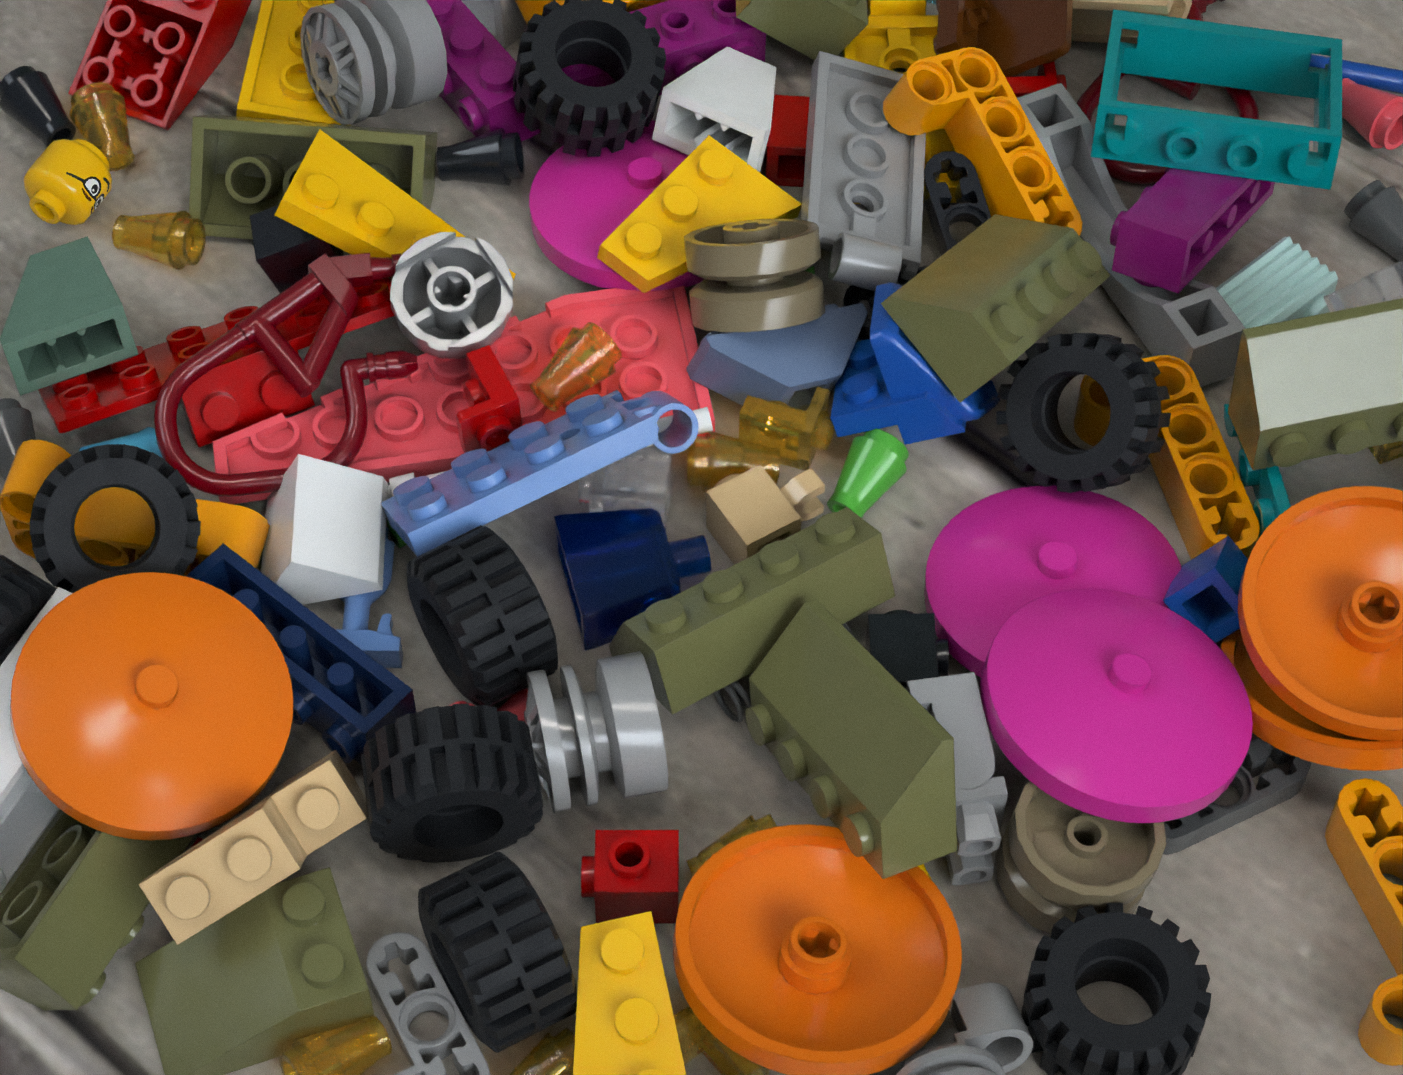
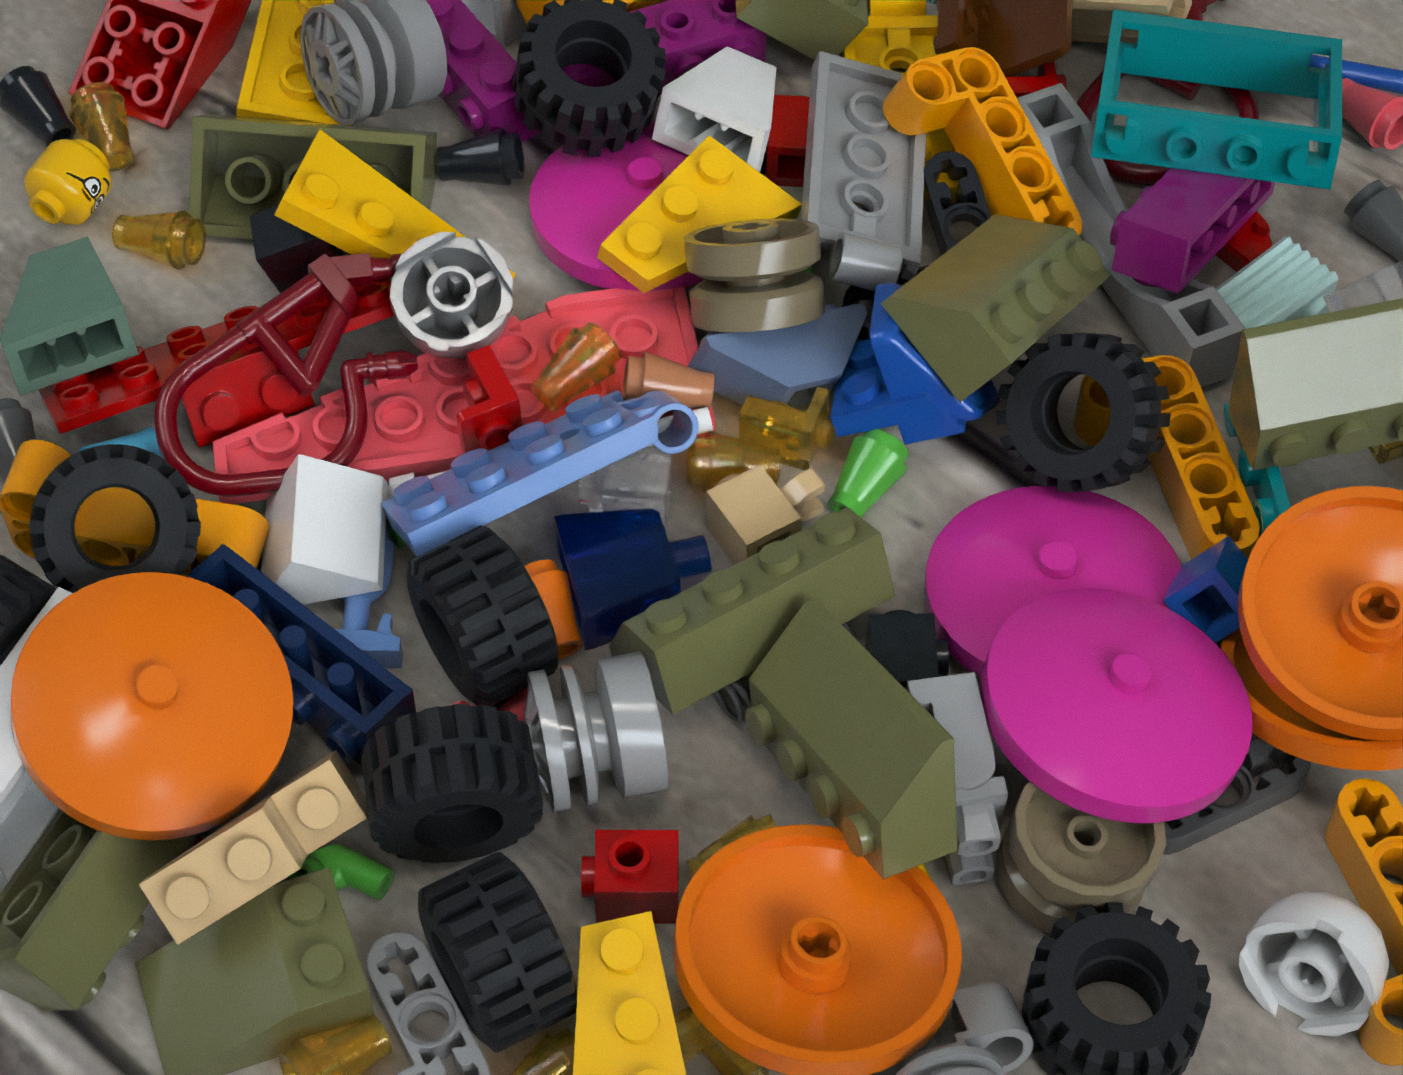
none -> bright green arm [287,844,395,901]
none -> orange cone [524,559,583,660]
none -> nougat cone [622,351,714,410]
none -> red tile [1216,211,1272,272]
none -> white cylinder [1238,891,1389,1036]

